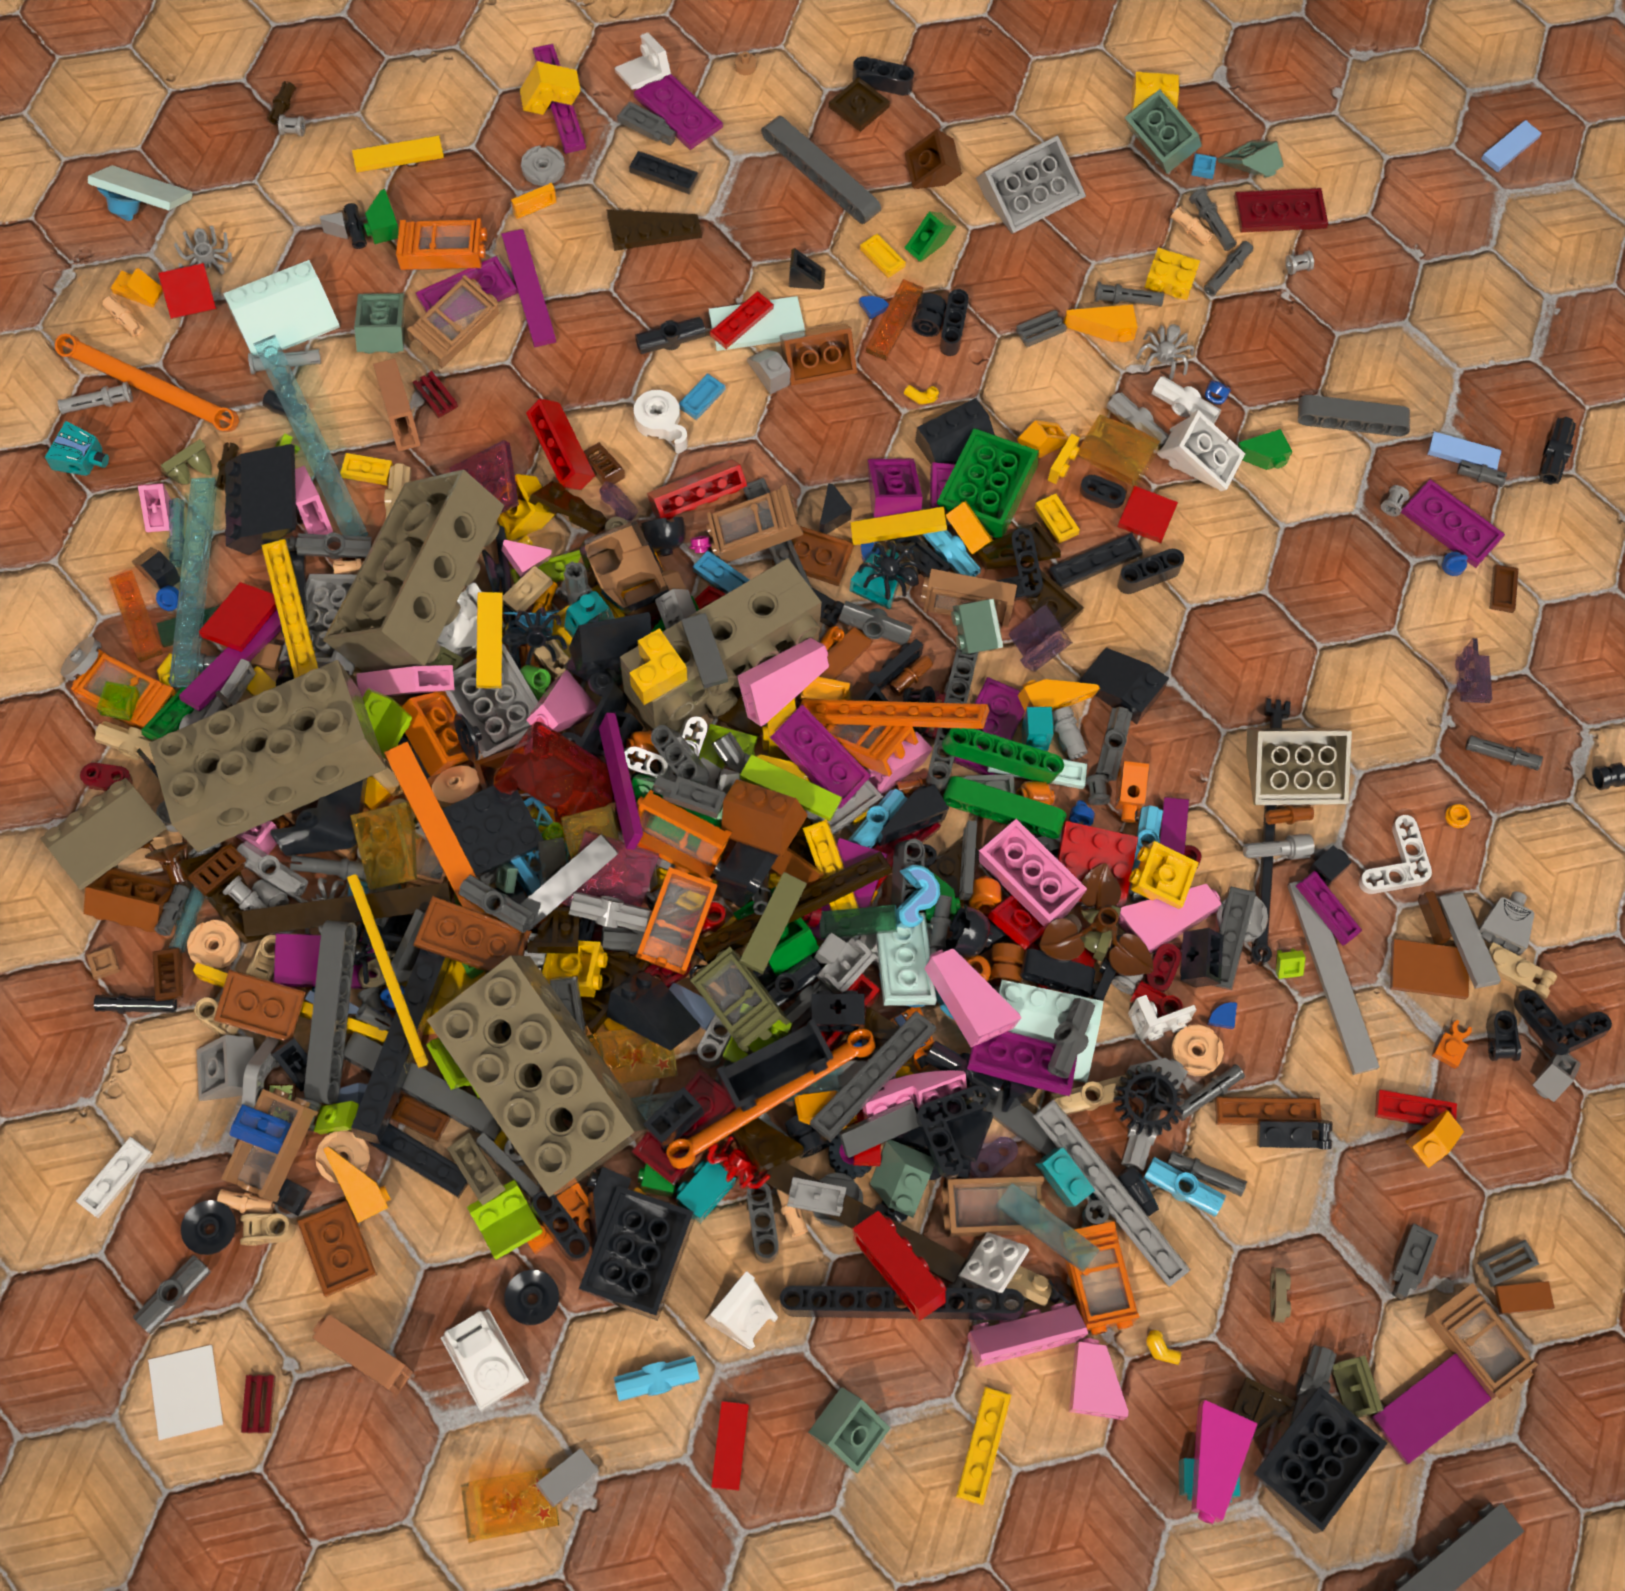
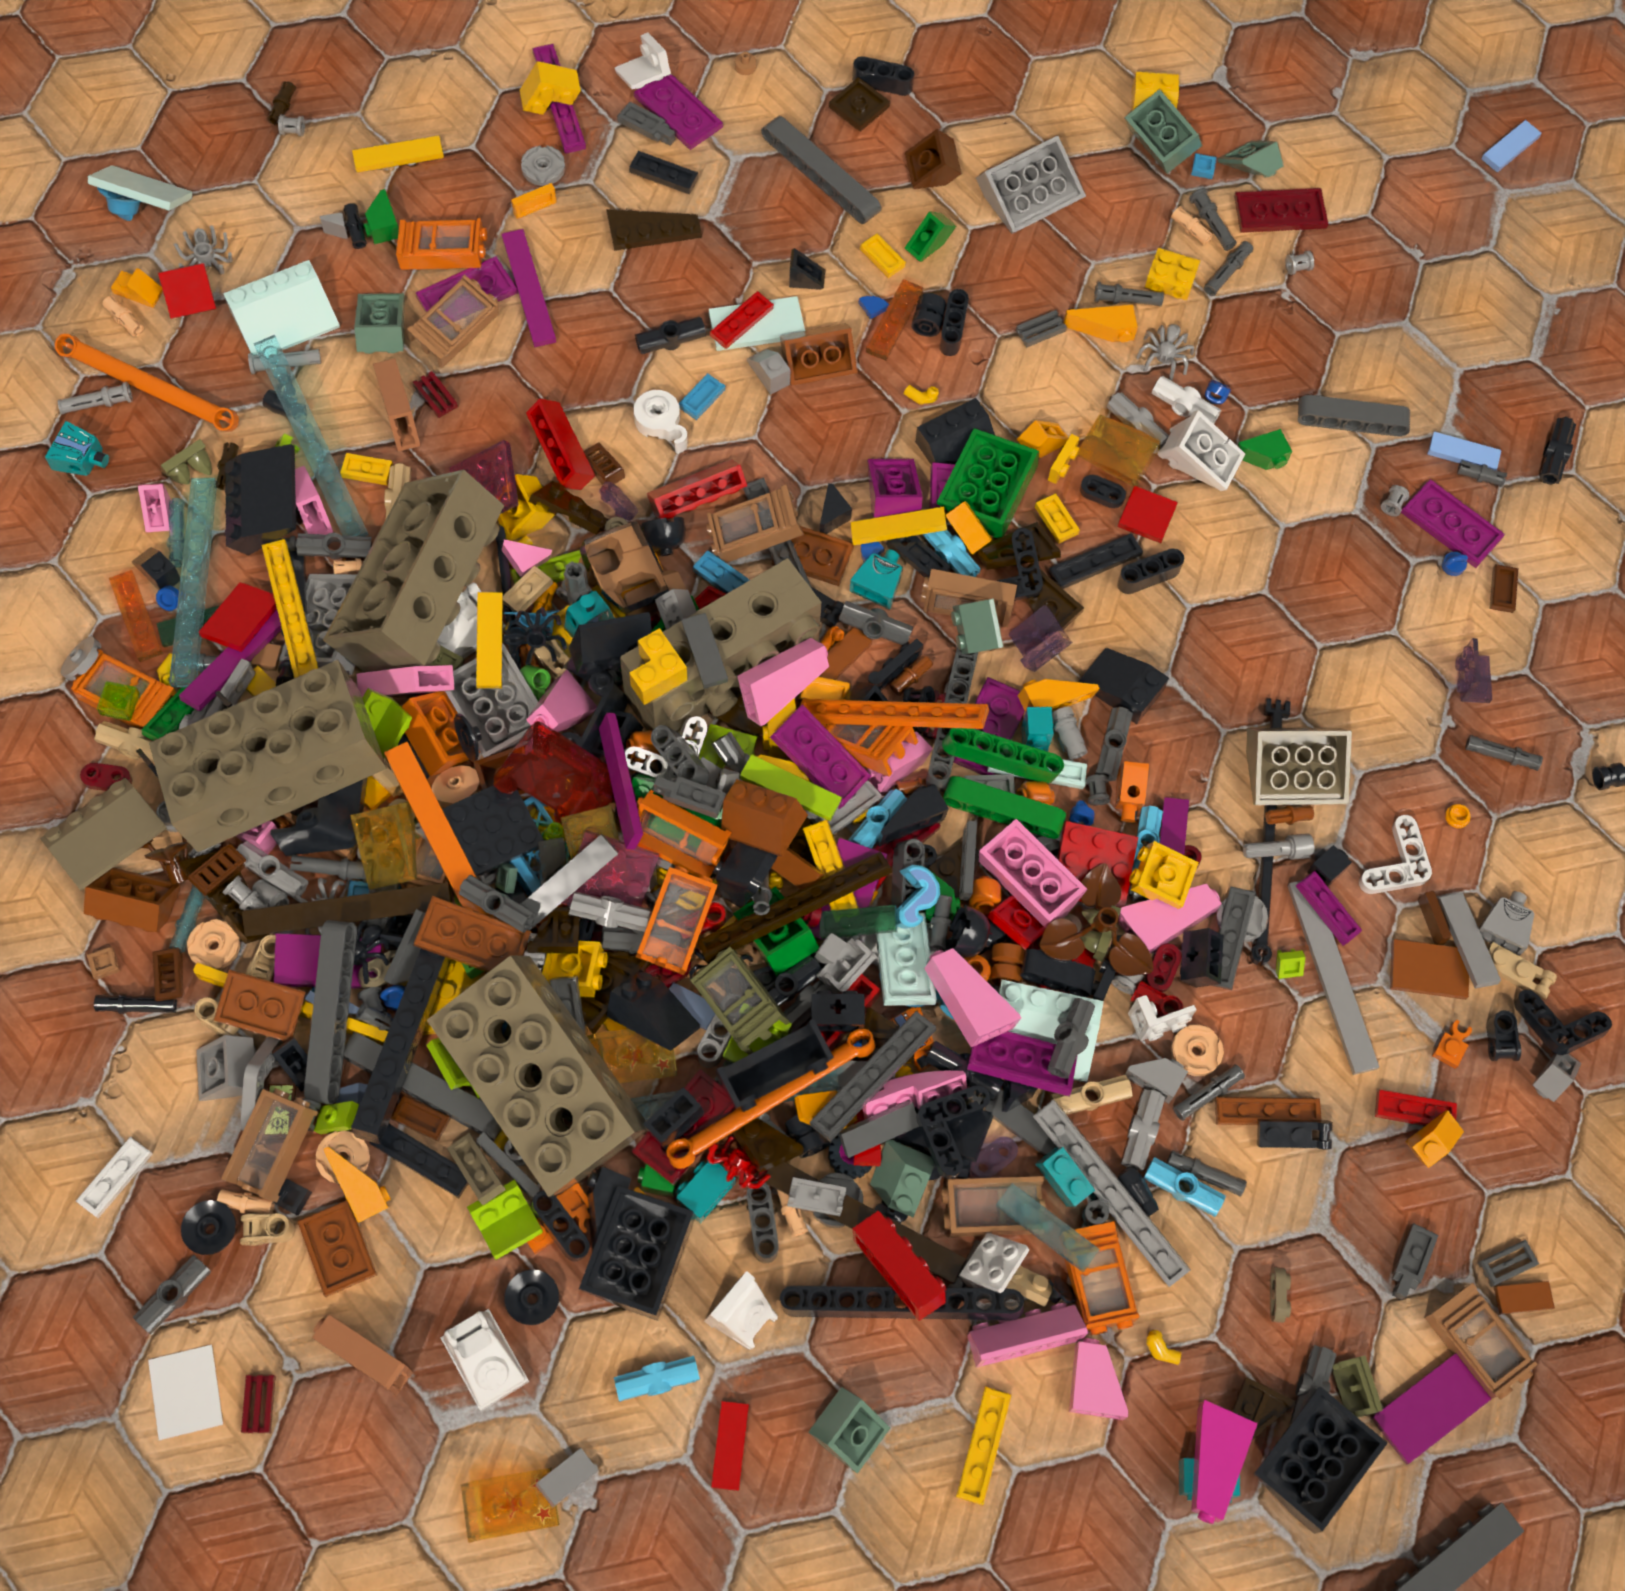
dark grey pin [154,884,190,936] -> none
blue slope [229,1104,292,1154] -> none
yellow tile [347,874,428,1068] -> none
black dish [482,549,504,593] -> none
dark pink plate [689,536,711,553] -> none
olive tile [739,872,807,974] -> none
black animal [858,540,921,600] -> none
black gear [1113,1064,1185,1137] -> none
blue tile [1207,1002,1237,1030] -> none

